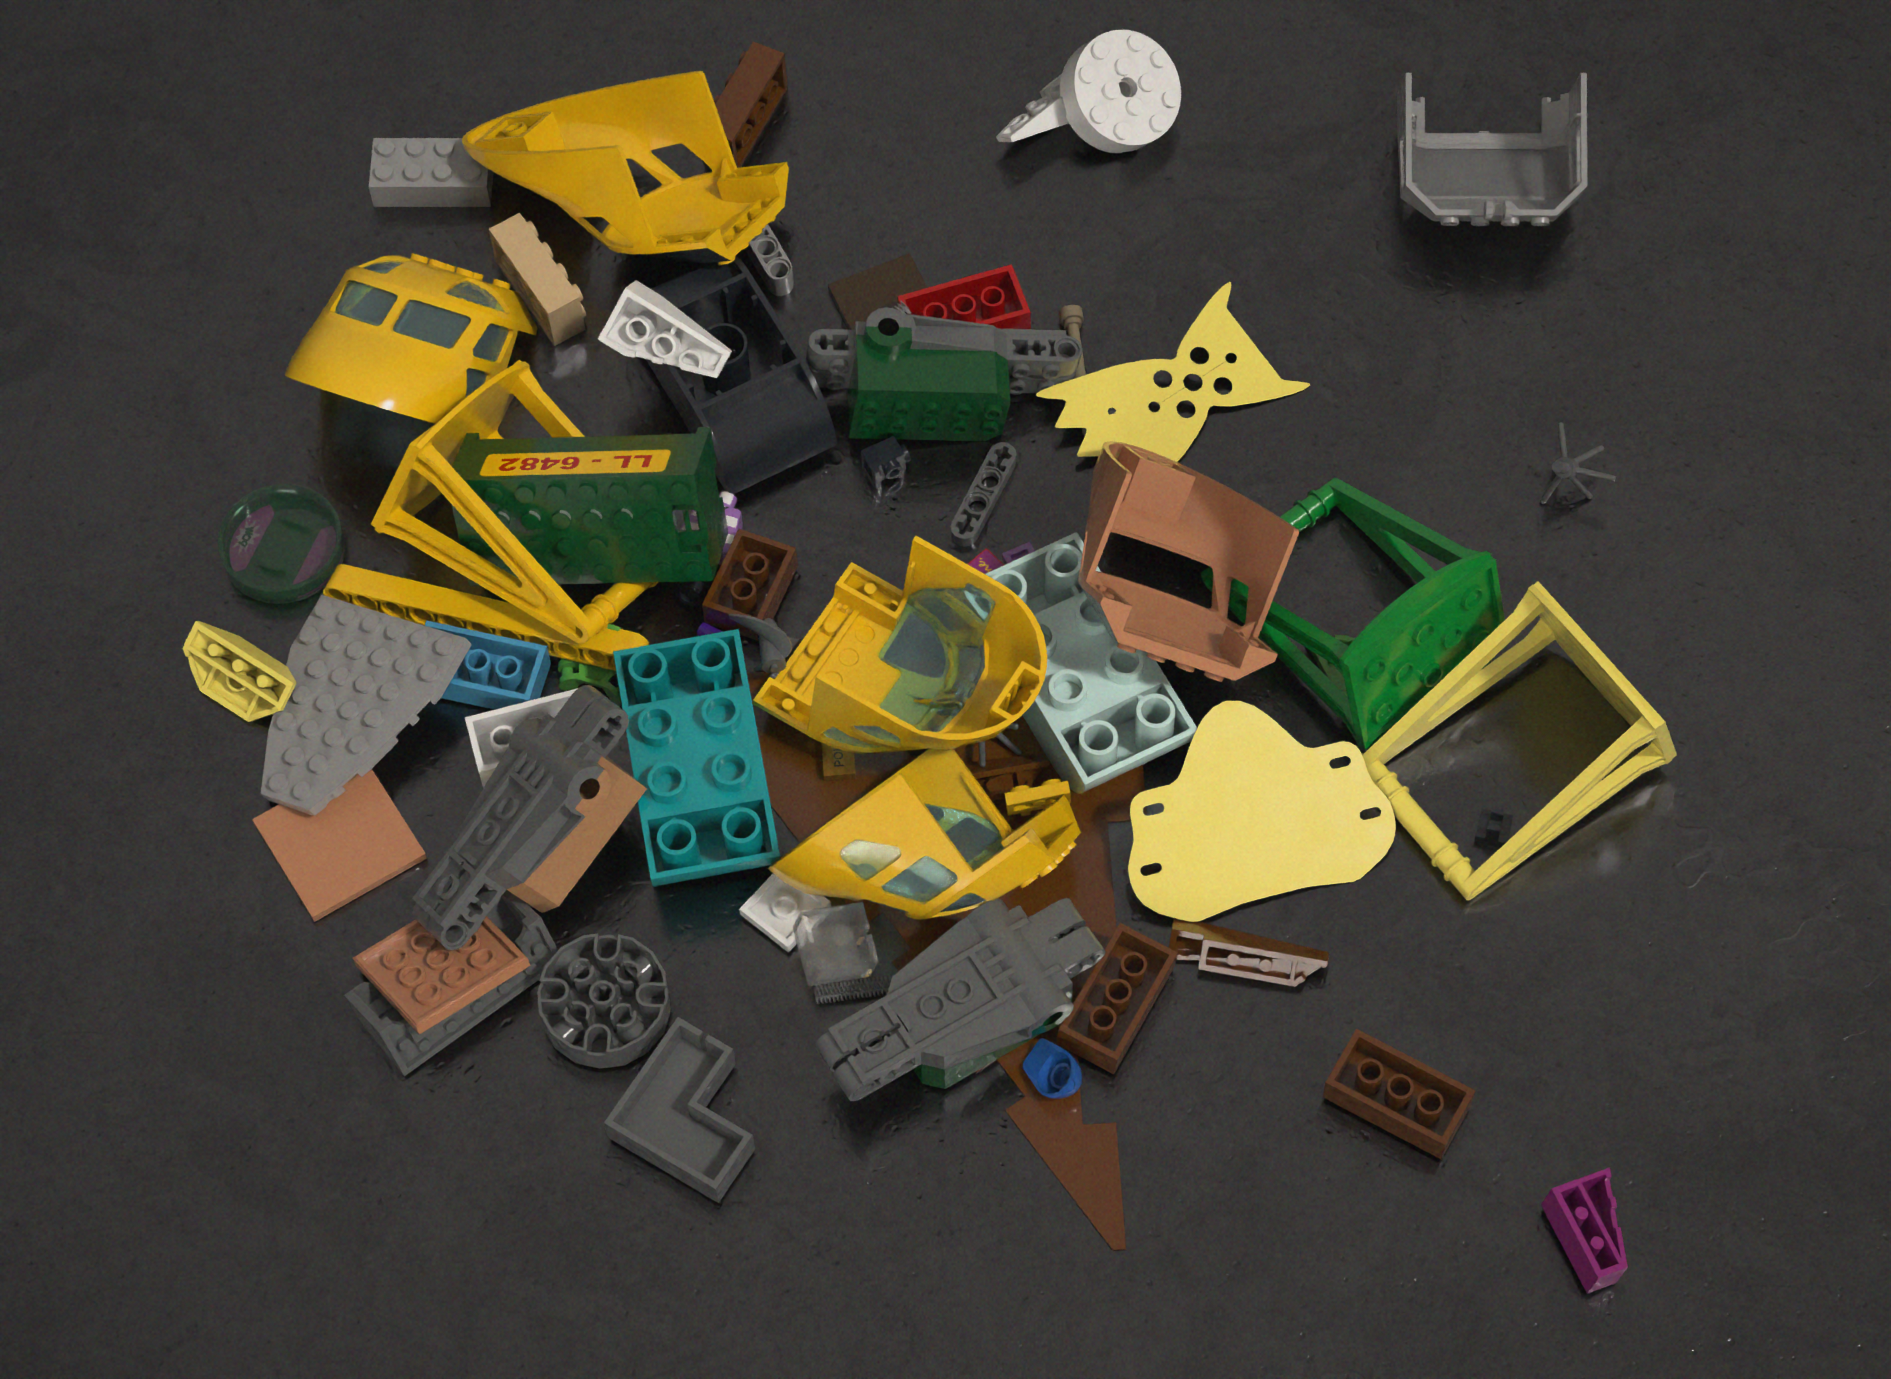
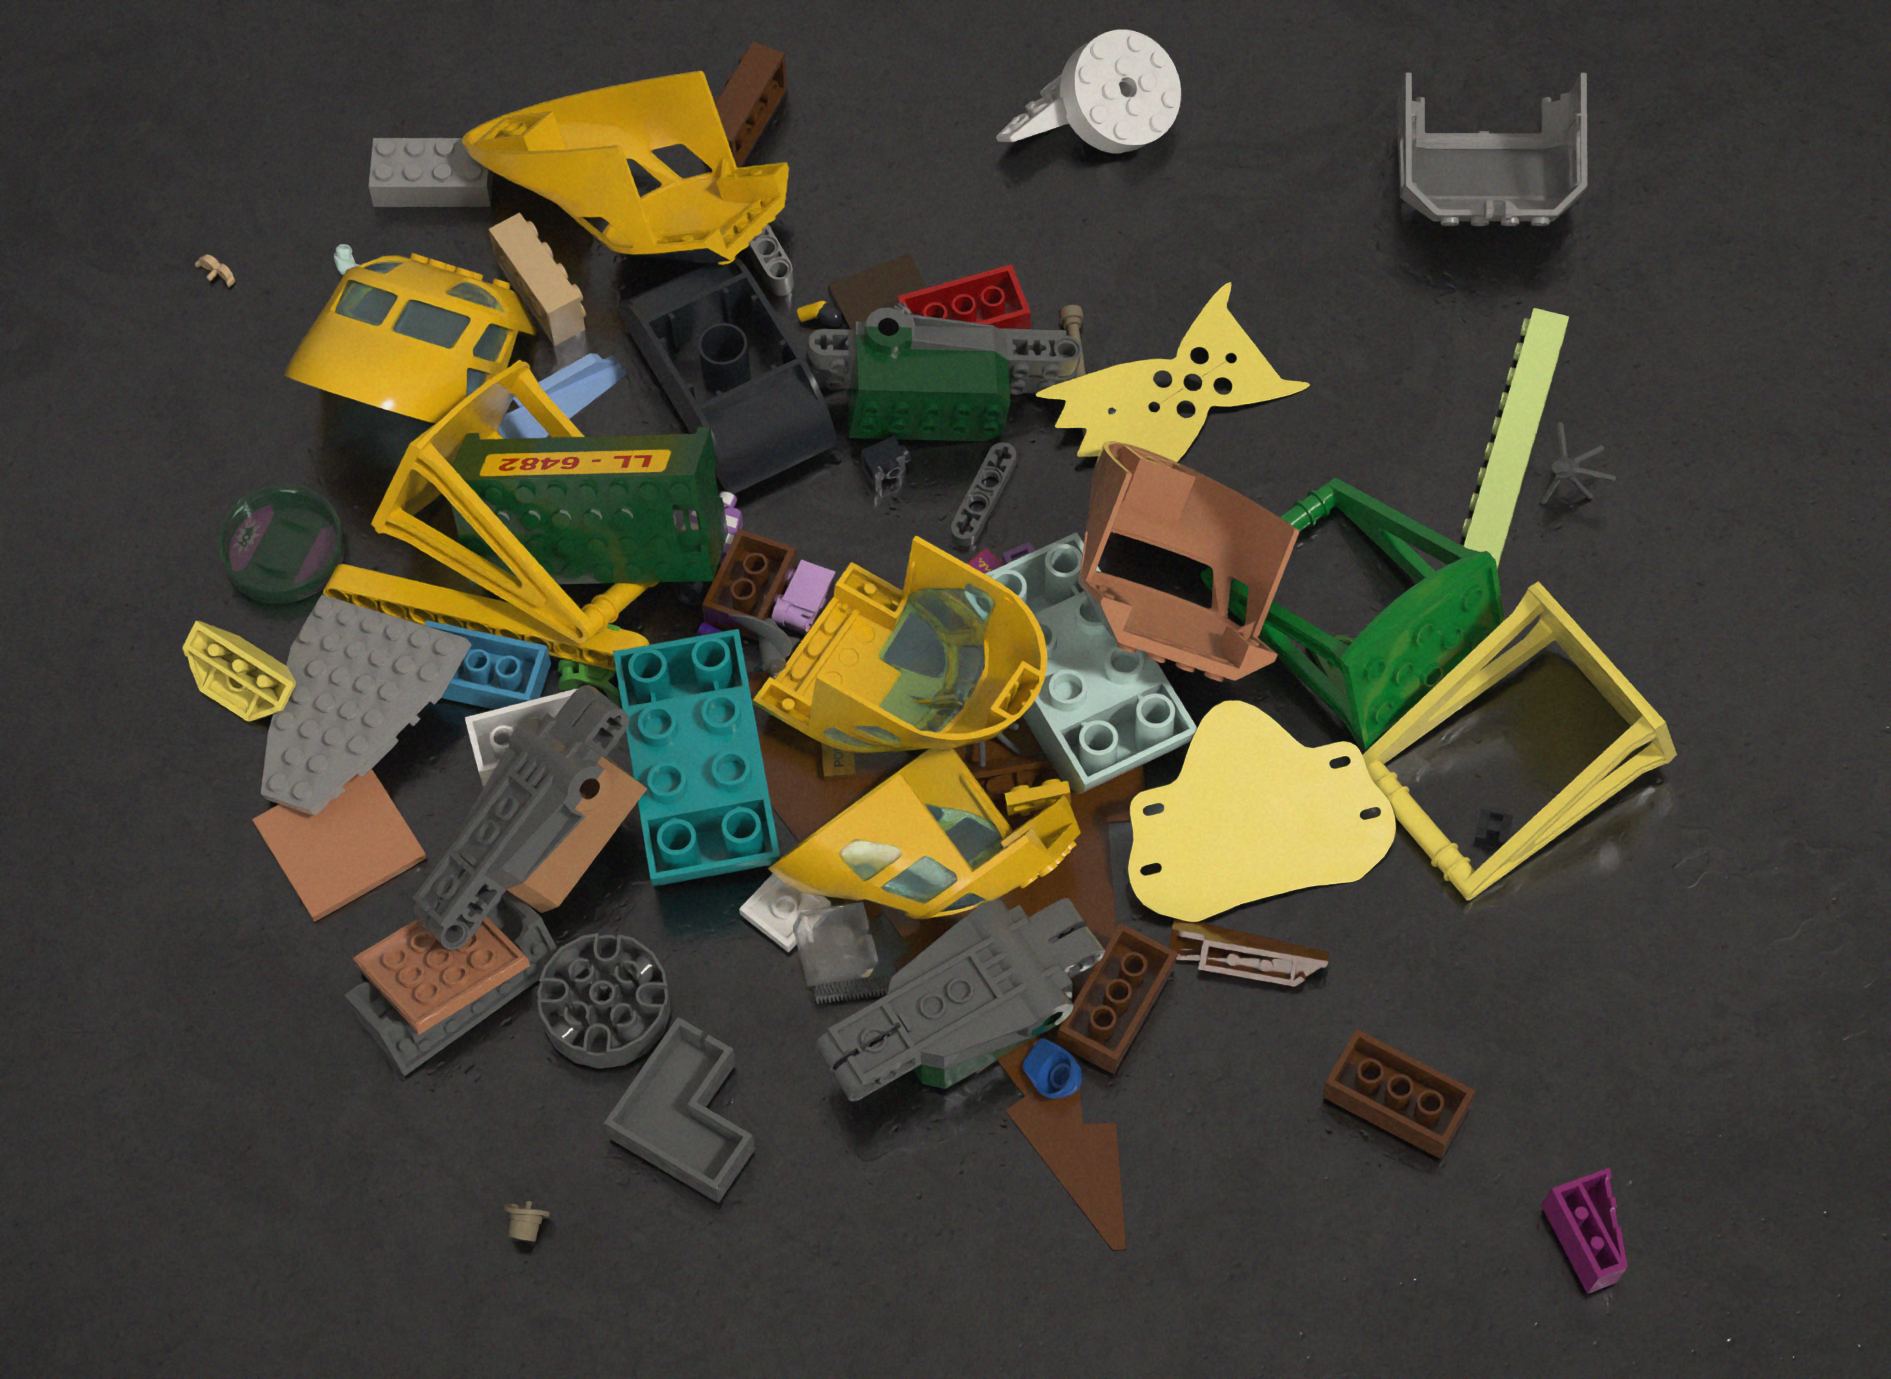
white wedge [598,280,732,378] -> none
none -> tan piece [195,254,235,288]
none -> light aqua arm [334,244,359,275]
none -> light blue wedge [498,353,626,439]
none -> dark tan piece [503,1201,551,1241]
none -> lavender hinge [772,560,837,635]
none -> arm [797,301,843,327]
none -> yellowish green brick [1459,308,1569,569]

